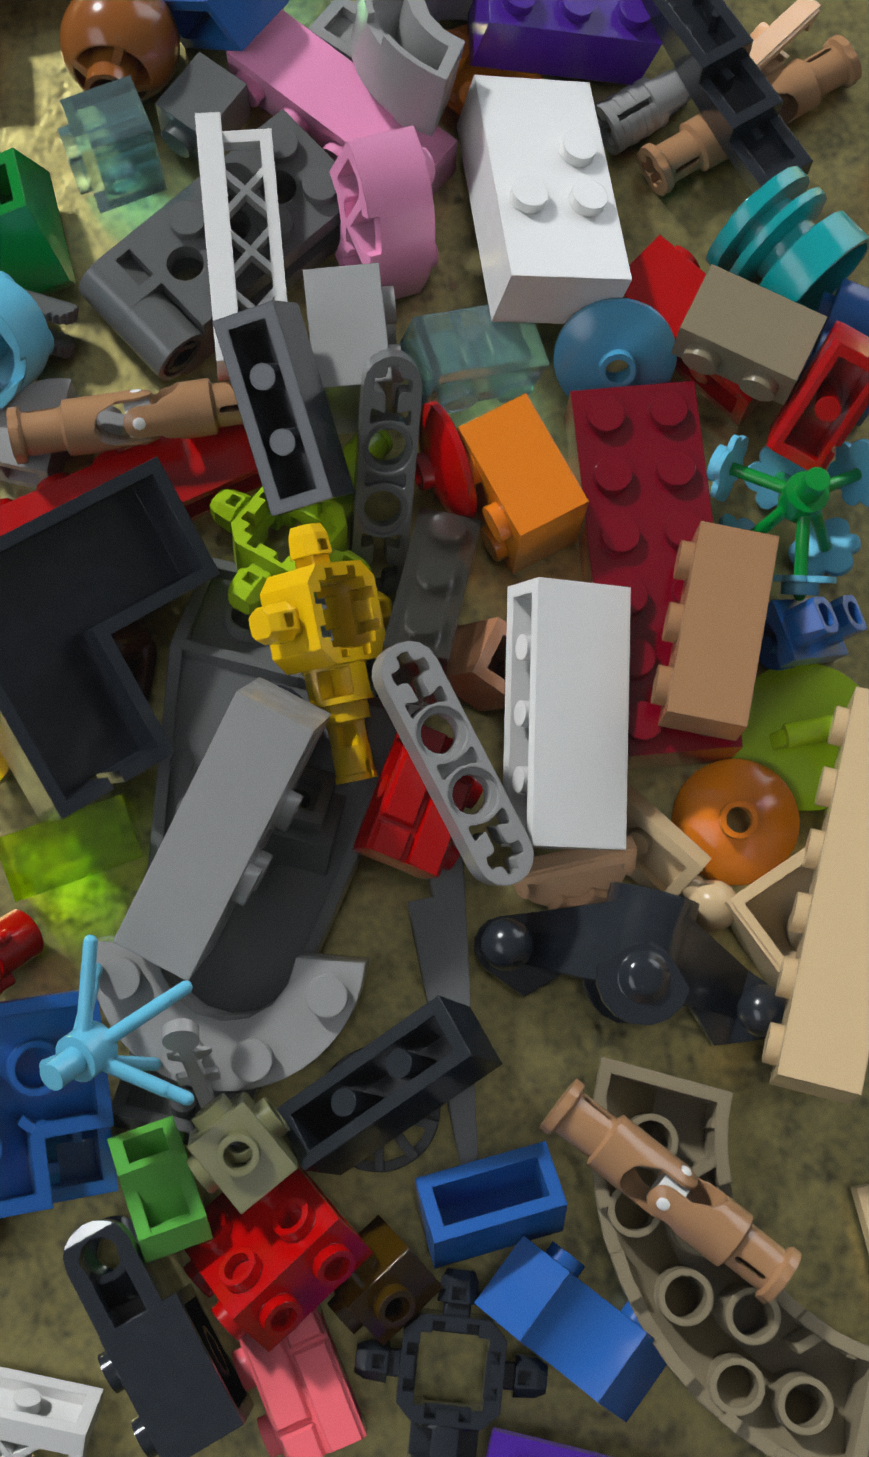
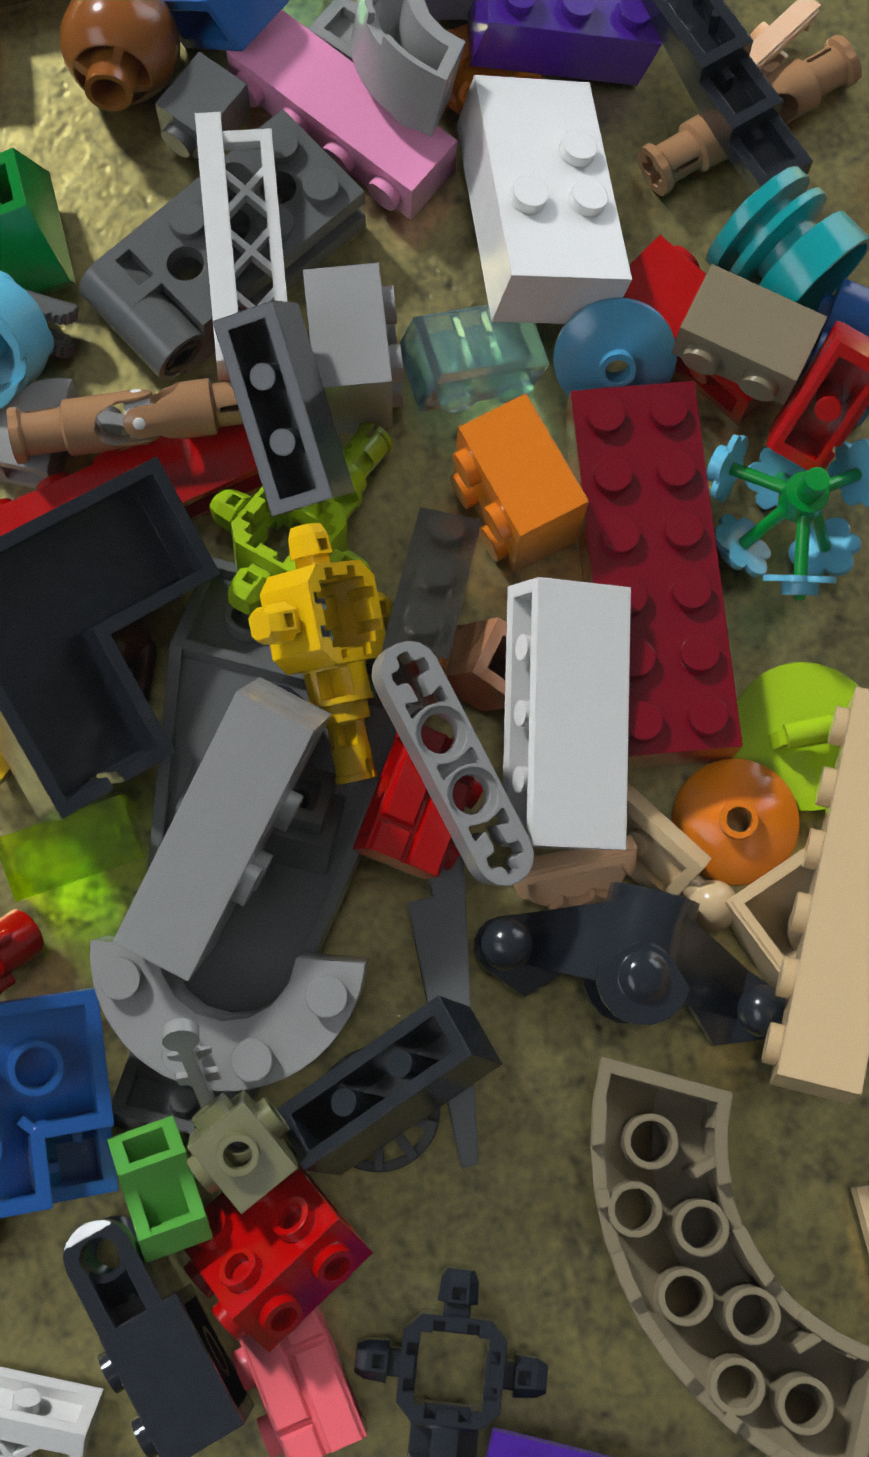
medium azure plant [39,934,194,1106] -> none
clear light blue brick [57,75,167,214] -> none
dark brown brick [327,1215,443,1346] -> none
bright pink brick [329,125,438,299] -> none
dark grey beam [349,348,423,596] -> none
red dish [415,401,477,524] -> none
blue piece [415,1141,568,1269] -> none
blue brick [474,1235,667,1423] -> none
medium nougat piece [539,1079,802,1304] -> none
light grey hinge [595,67,692,155] -> none
medium nougat brick [651,521,780,741] -> none
blue hips [759,595,867,671] -> none

